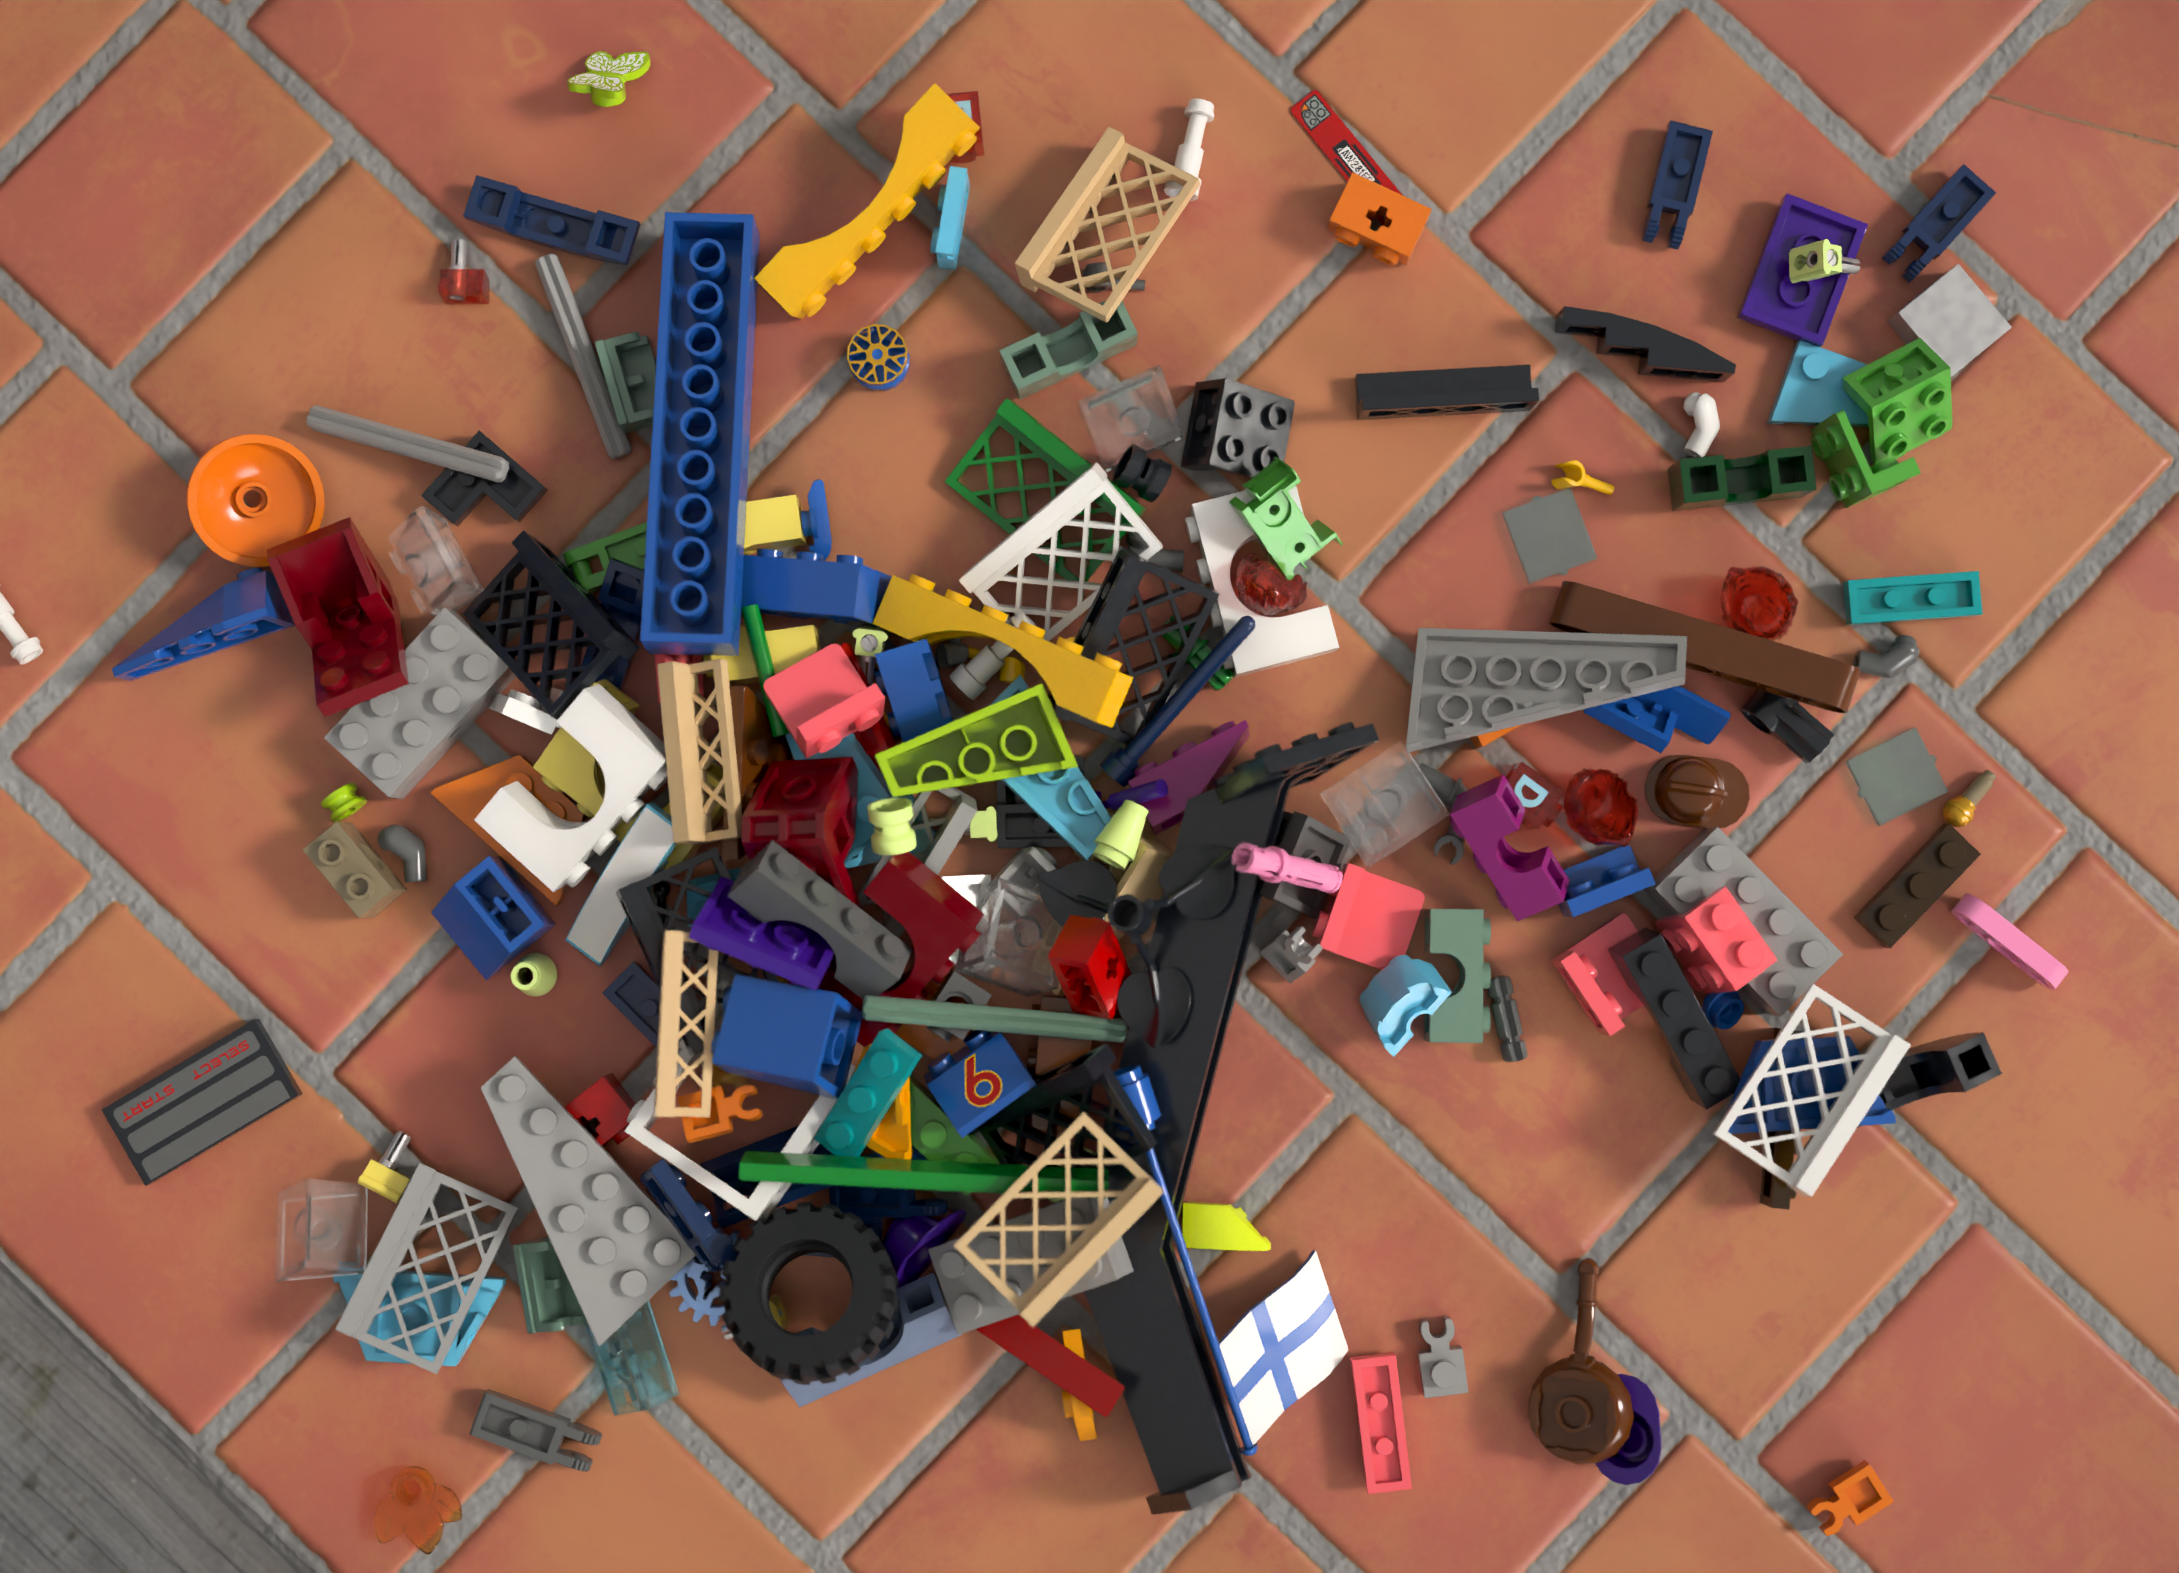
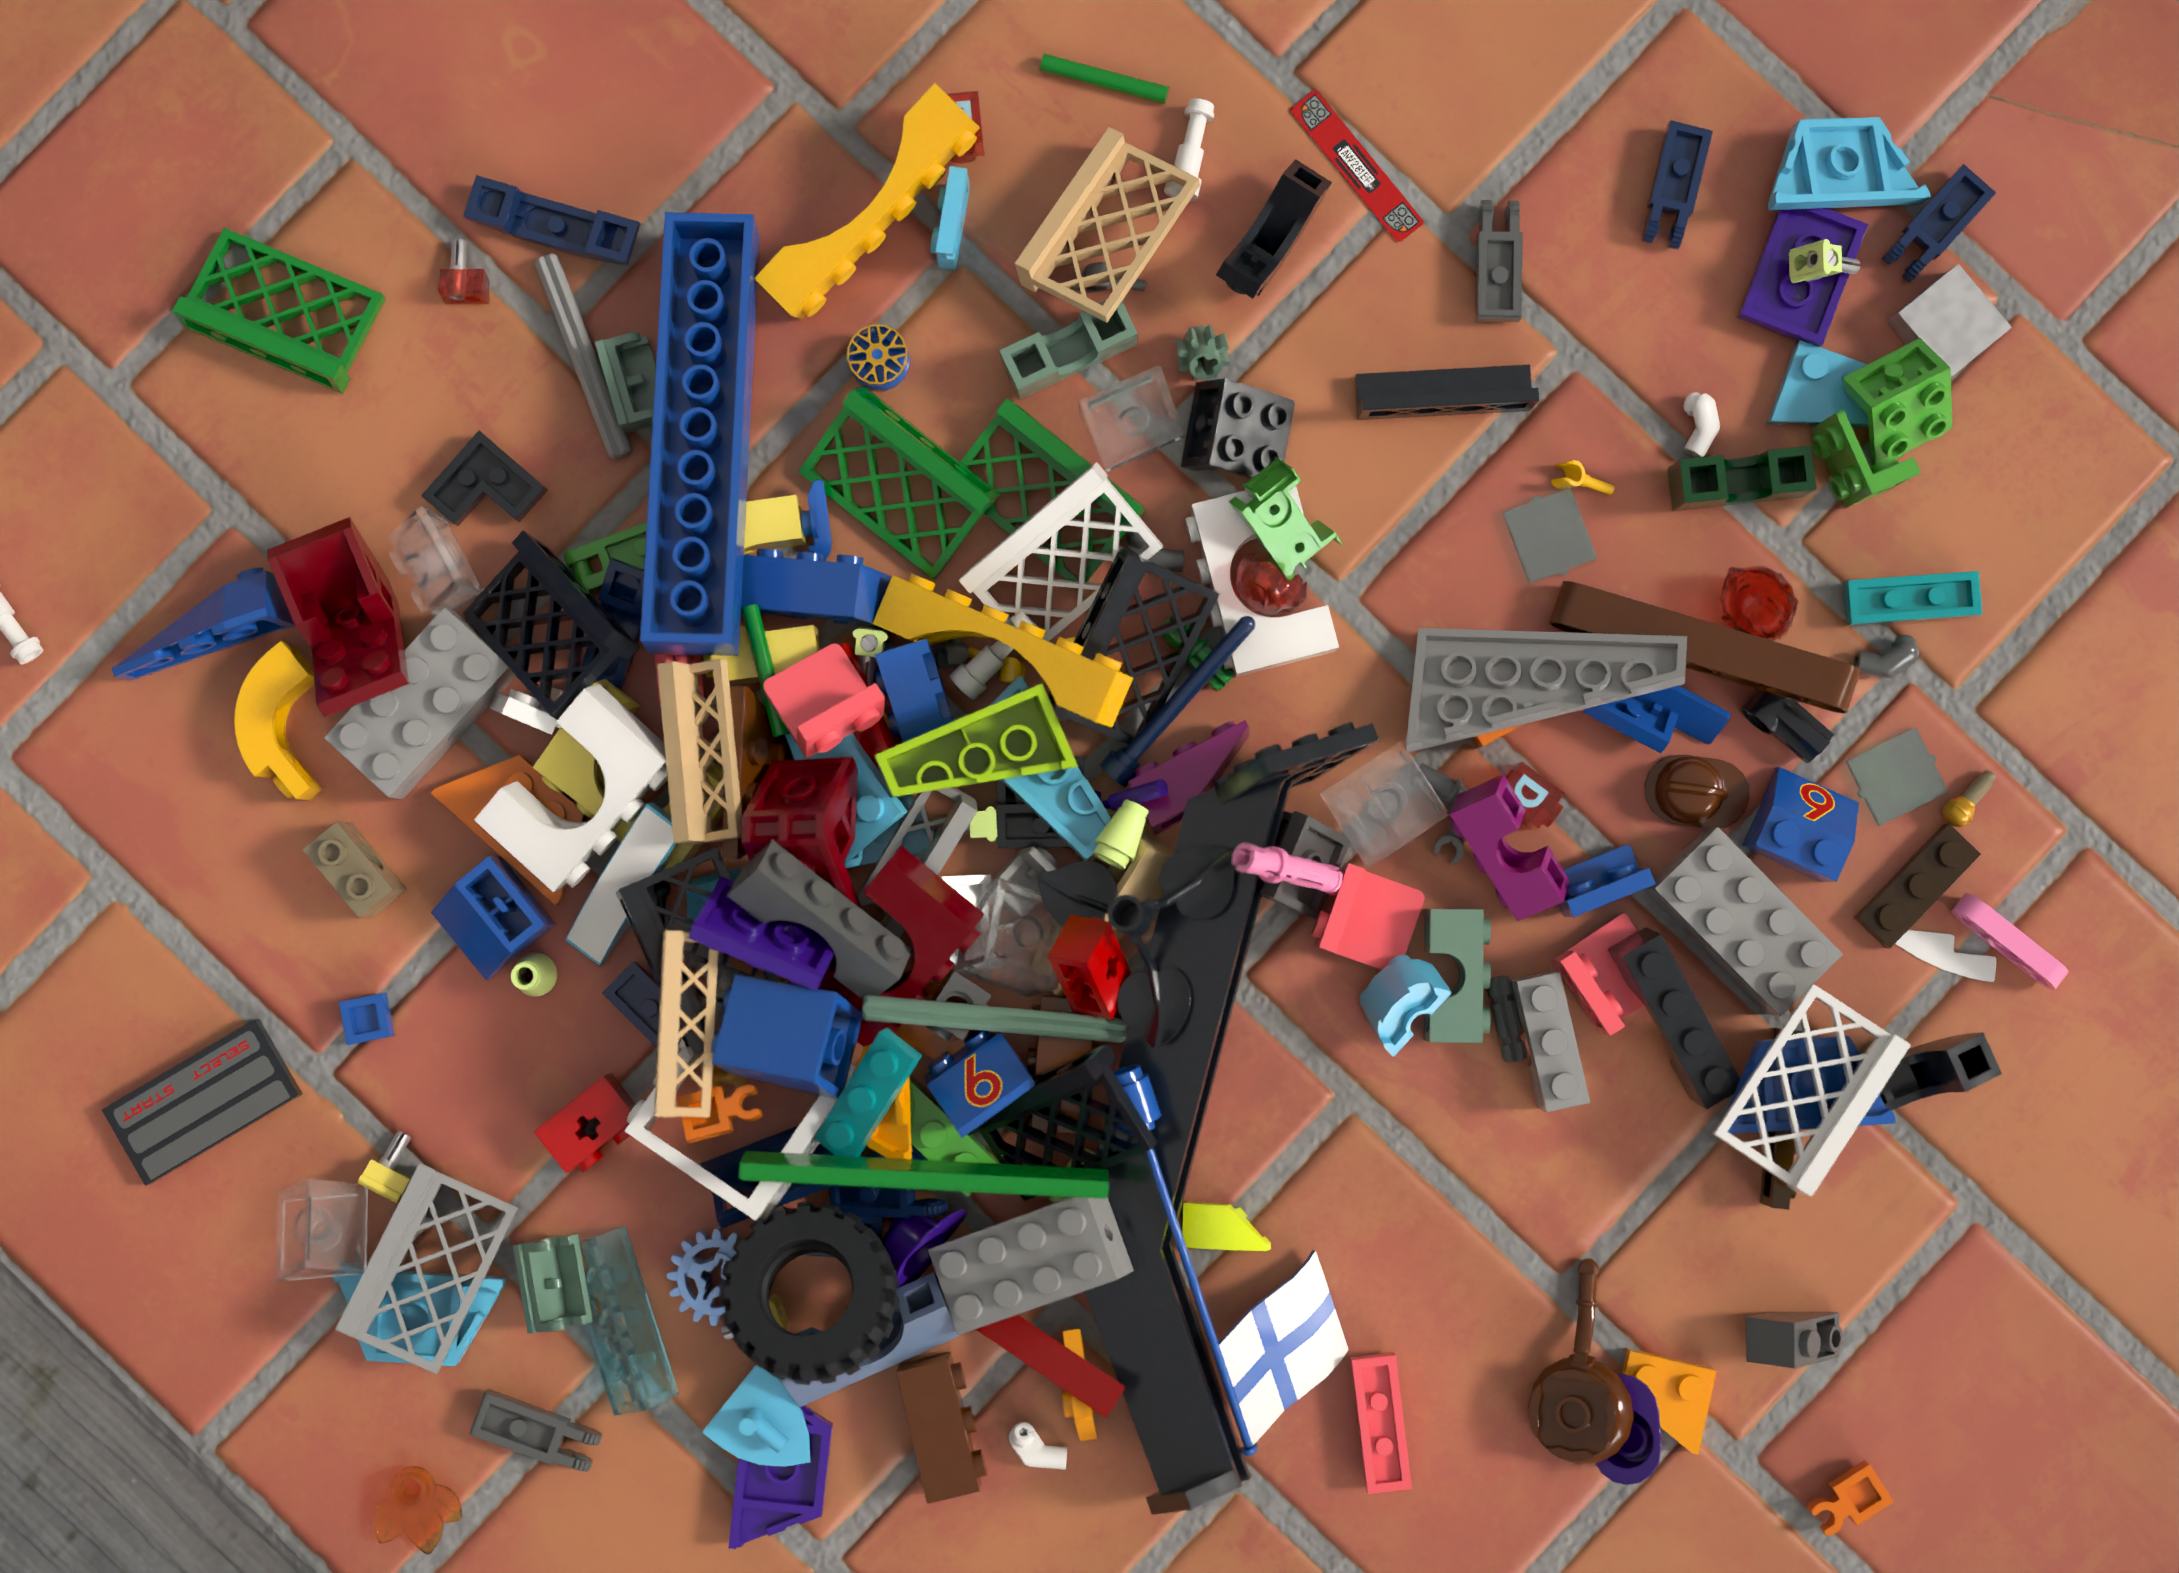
orange dish [186,434,325,567] -> none
light grey axle [306,405,509,483] -> none
lime bush [321,782,367,823] -> none
dark grey arm [377,824,427,882] -> none
light grey wing [481,1056,696,1346] -> none
lime animal [567,51,651,107] -> none
dark blue hinge [639,1158,738,1272] -> none
yellowish green wheel [867,798,917,855] -> none
tan fence [954,1111,1164,1327] -> none
black wheel [1112,444,1172,503] -> none
light grey plate [1259,926,1322,983] -> none
orange brick [1328,172,1432,266] -> none
light grey plate [1417,1316,1469,1398] -> none
black slope [1555,306,1736,382] -> none
clear red hair [1563,768,1638,847] -> none
coral bracket [1655,886,1778,994] -> none
blue plate [1702,991,1744,1030] -> none
none -> green fence [172,228,385,394]
none -> yellow arch [234,641,323,801]
none -> blue plate [339,993,395,1045]
none -> medium azure shield [702,1365,811,1467]
none -> dark purple wing [728,1405,833,1549]
none -> green fence [798,387,1001,580]
none -> reddish brown brick [896,1352,987,1504]
none -> white arm [1009,1422,1067,1470]
none -> green bar [1040,53,1169,104]
none -> sand green gear [1175,325,1230,380]
none -> black arch [1216,159,1332,299]
none -> dark grey hinge [1475,200,1523,322]
none -> light grey arch [1511,970,1590,1113]
none -> light orange wing [1621,1348,1716,1455]
none -> blue slope [1742,767,1859,882]
none -> dark grey slope [1746,1312,1843,1369]
none -> medium azure wing [1768,117,1931,210]
none -> white sticker [1895,930,1997,982]

